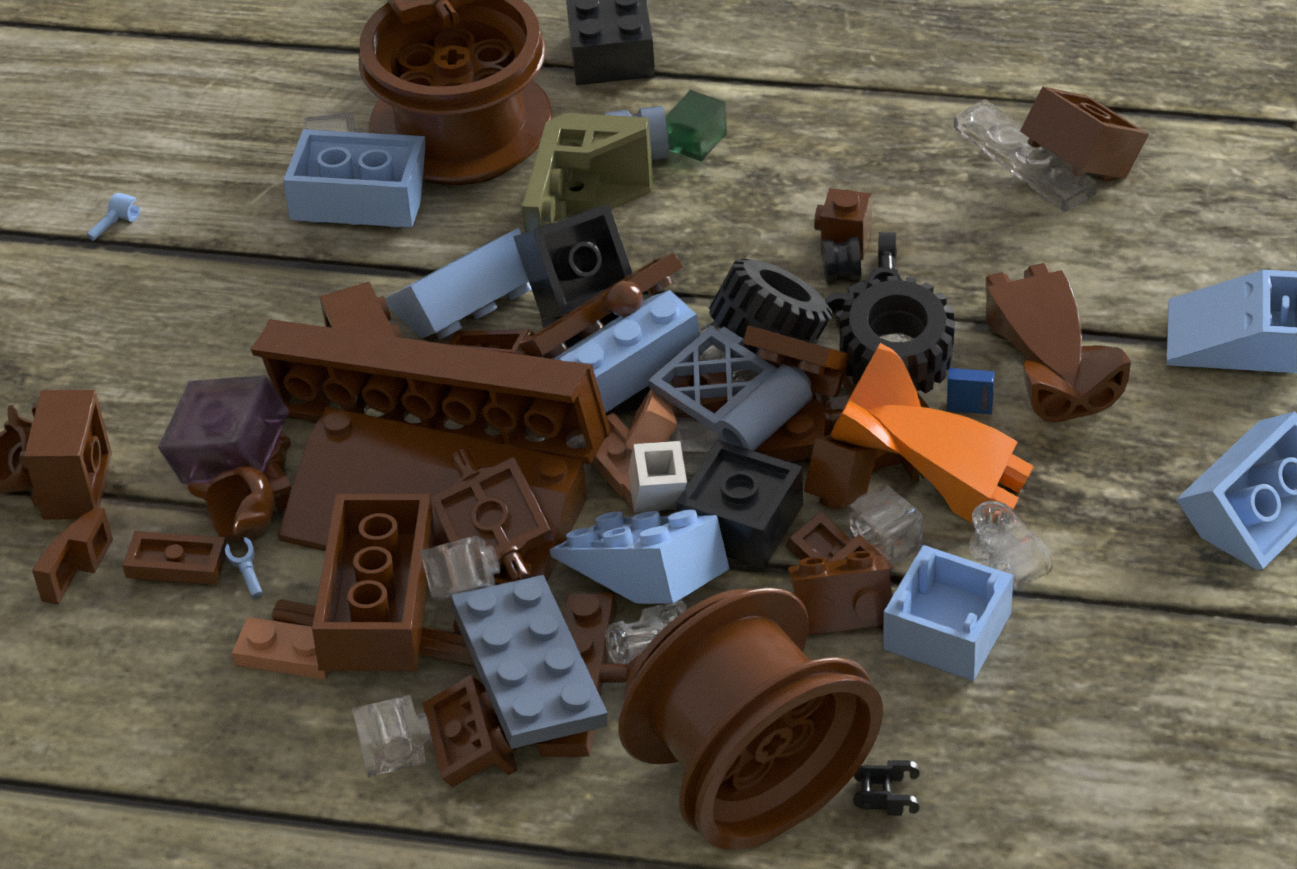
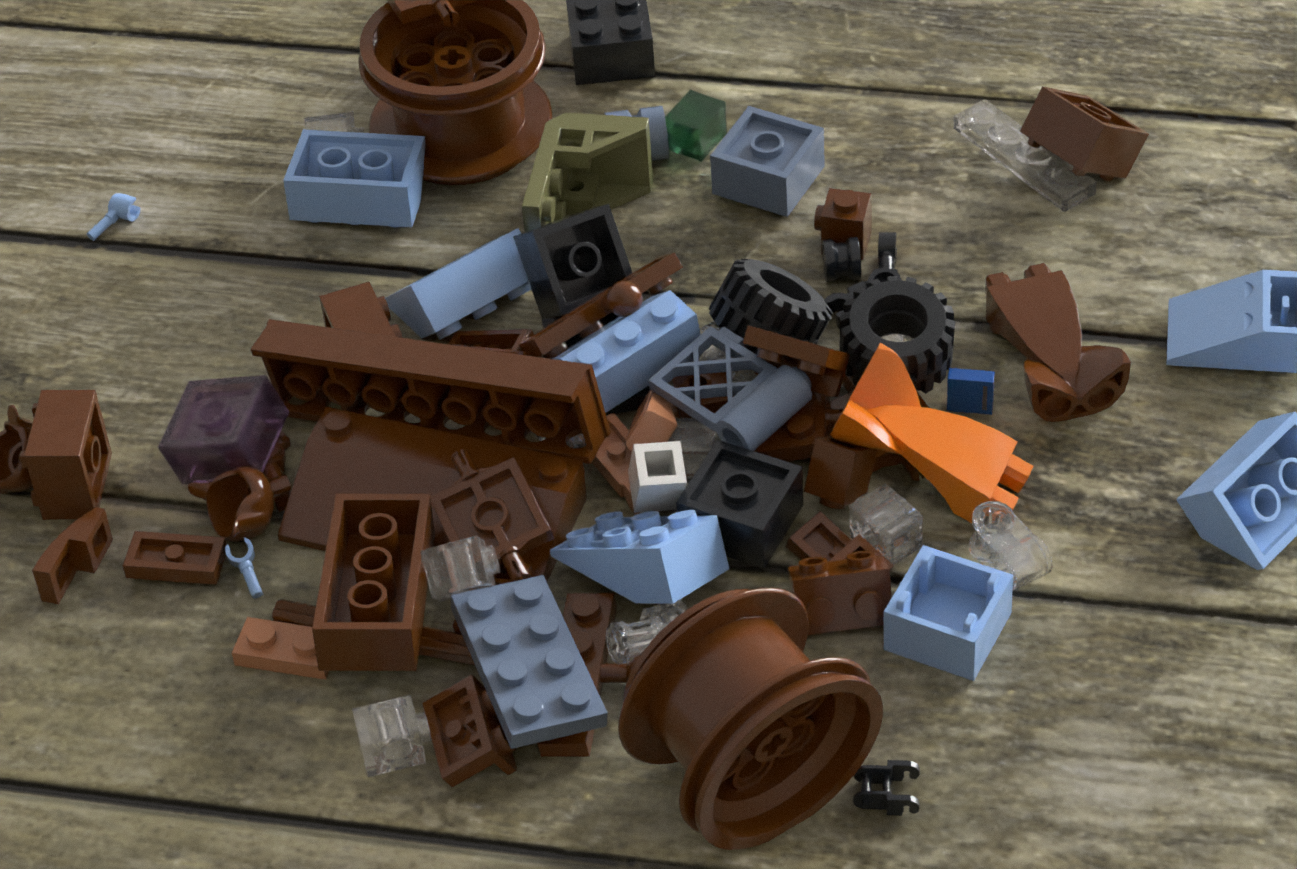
none -> sand blue container [710,106,825,217]

